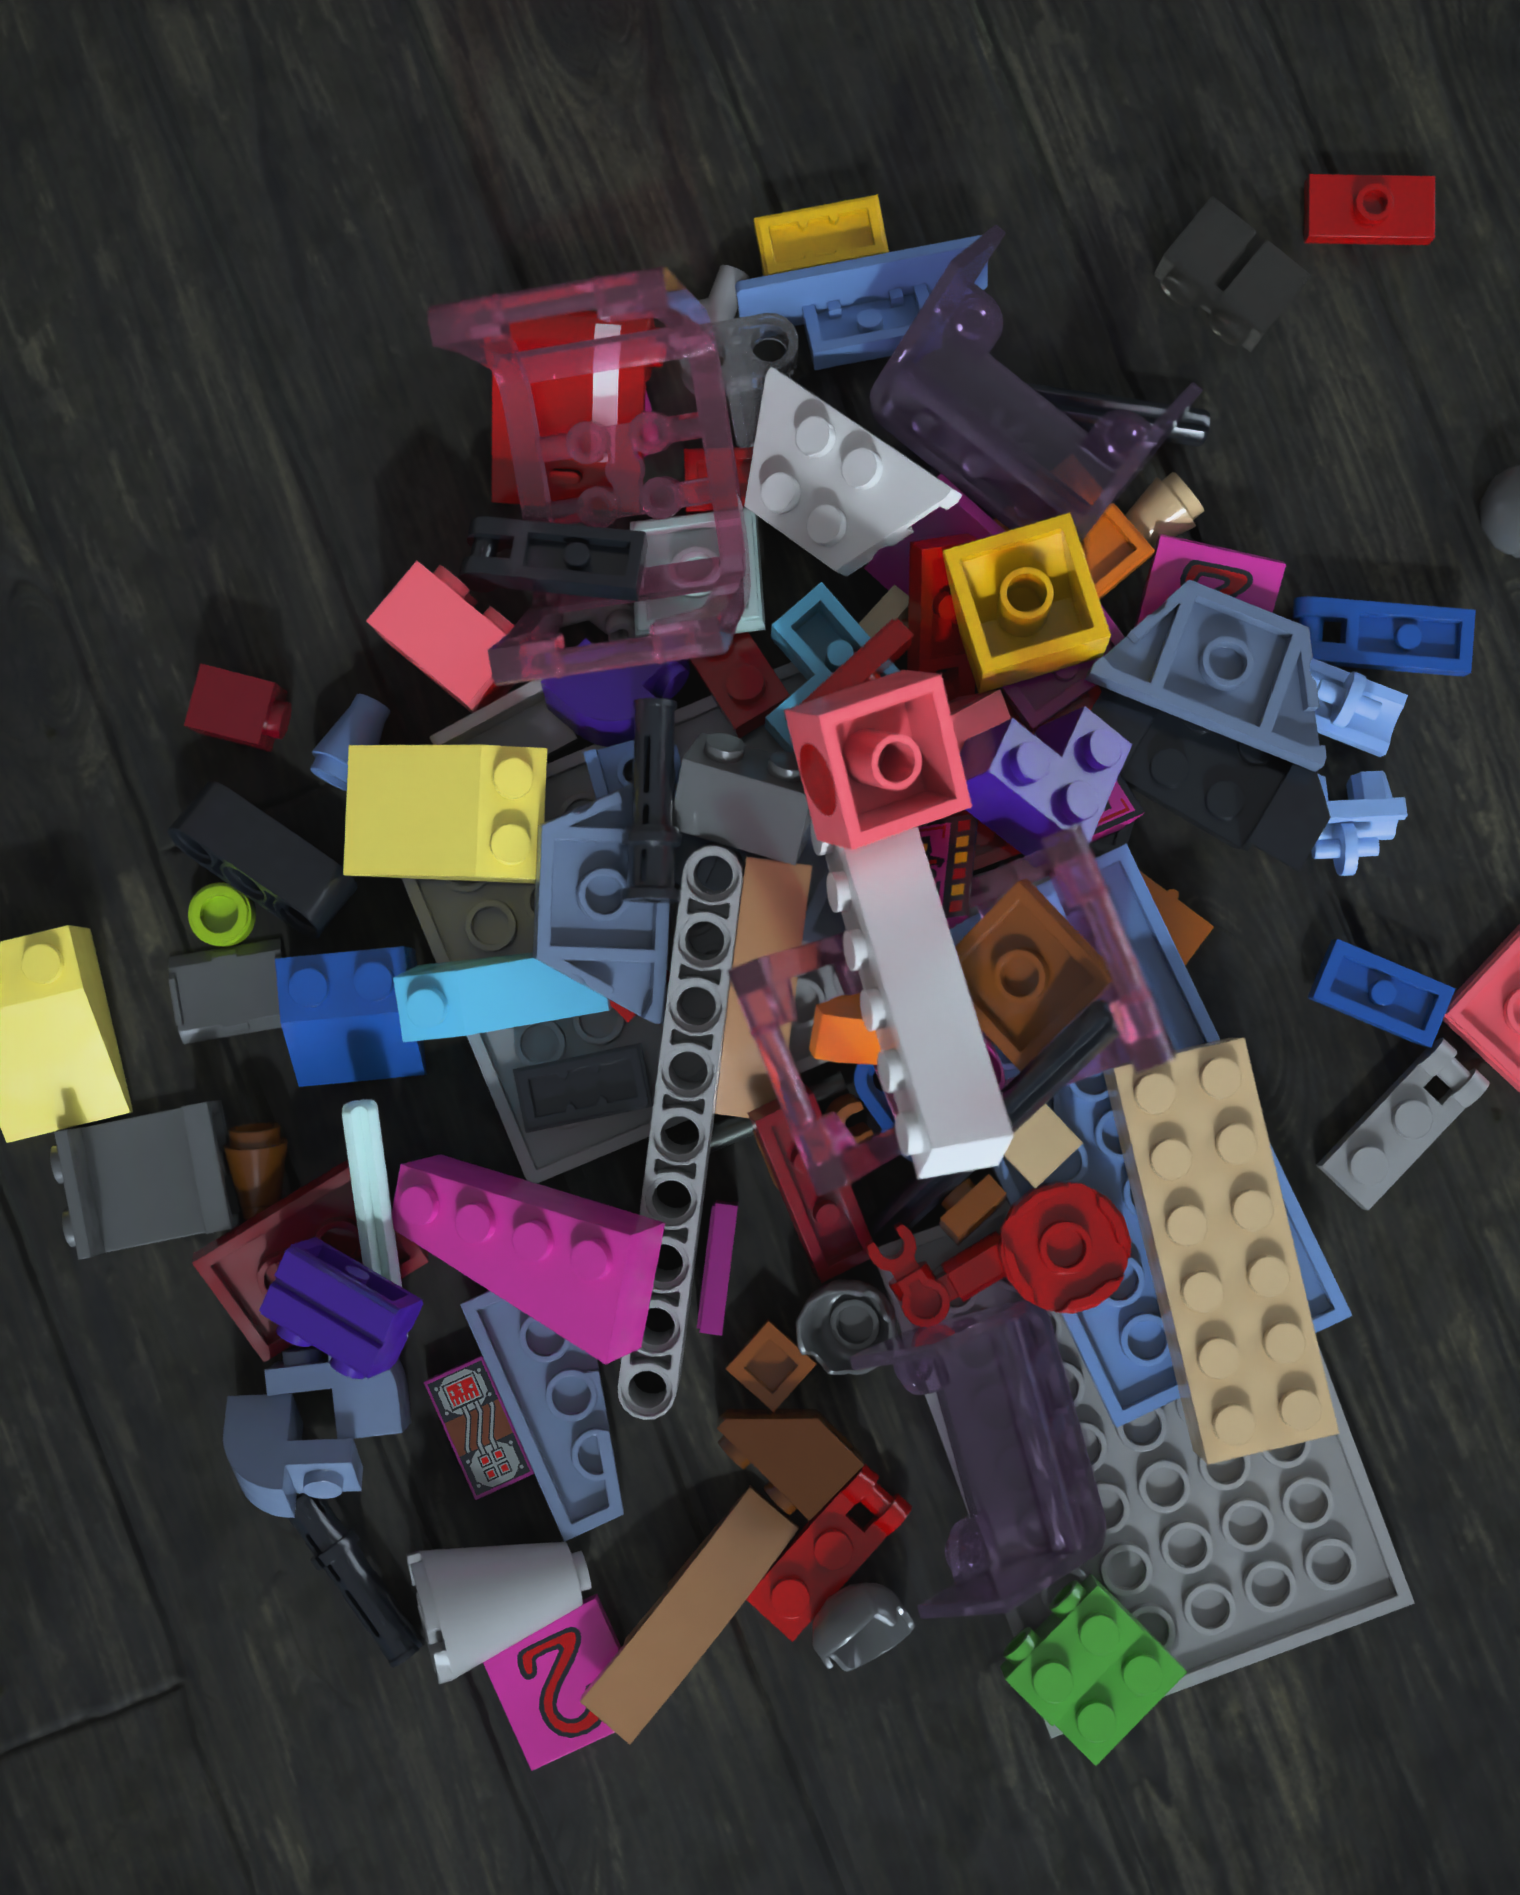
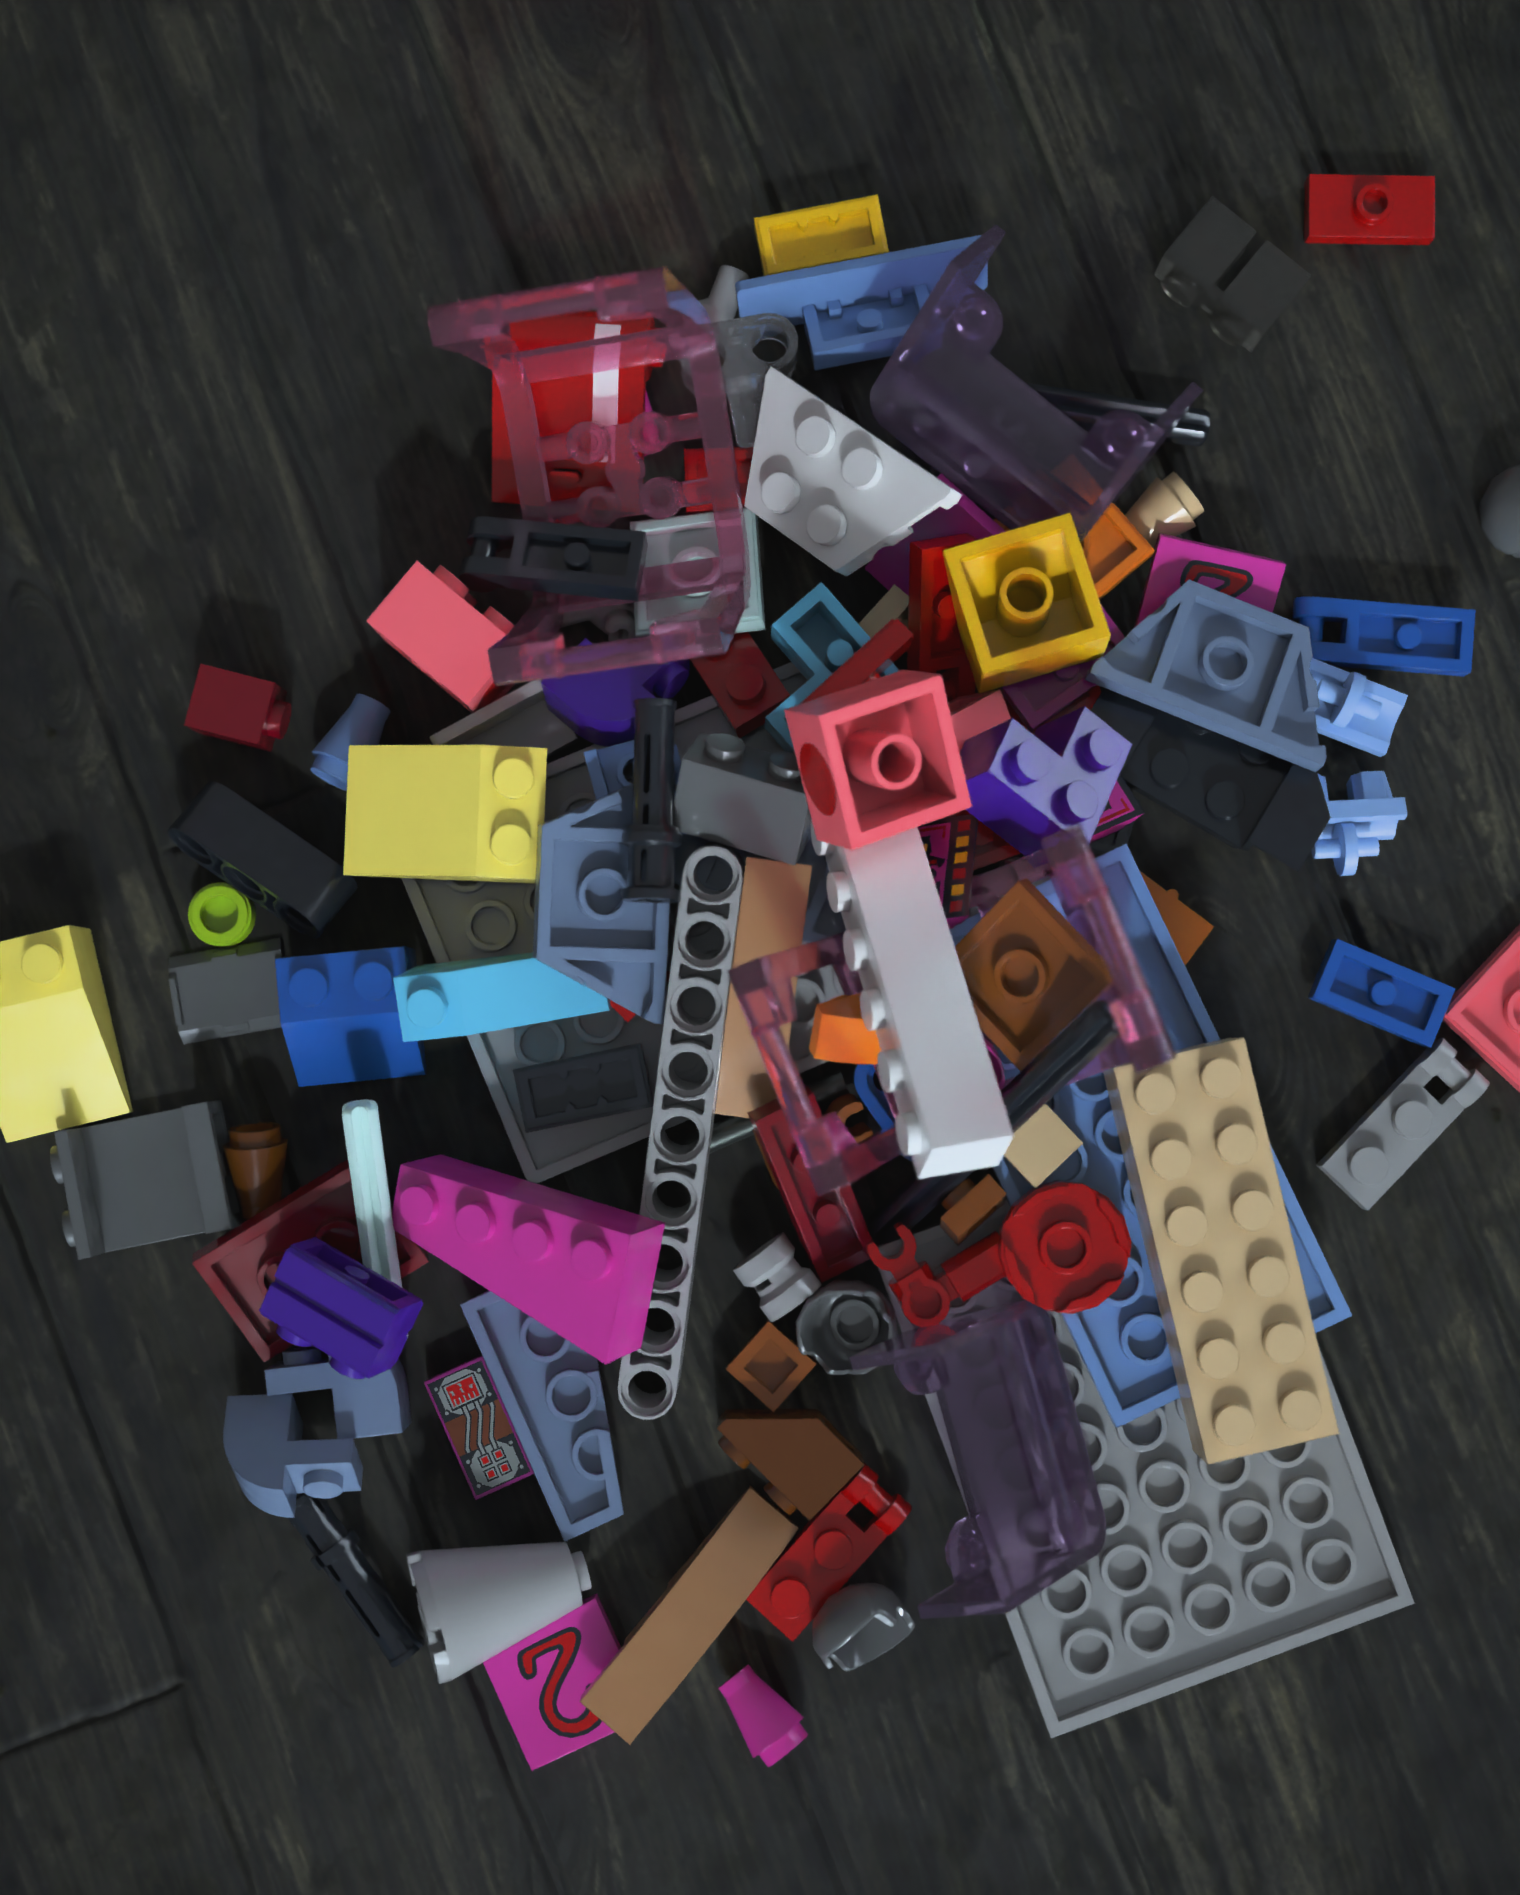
magenta tile [697,1199,739,1336] -> none
bright green plate [1000,1574,1187,1766] -> none
none -> dark pink cone [718,1664,809,1767]
none -> light grey wheel [733,1232,822,1322]

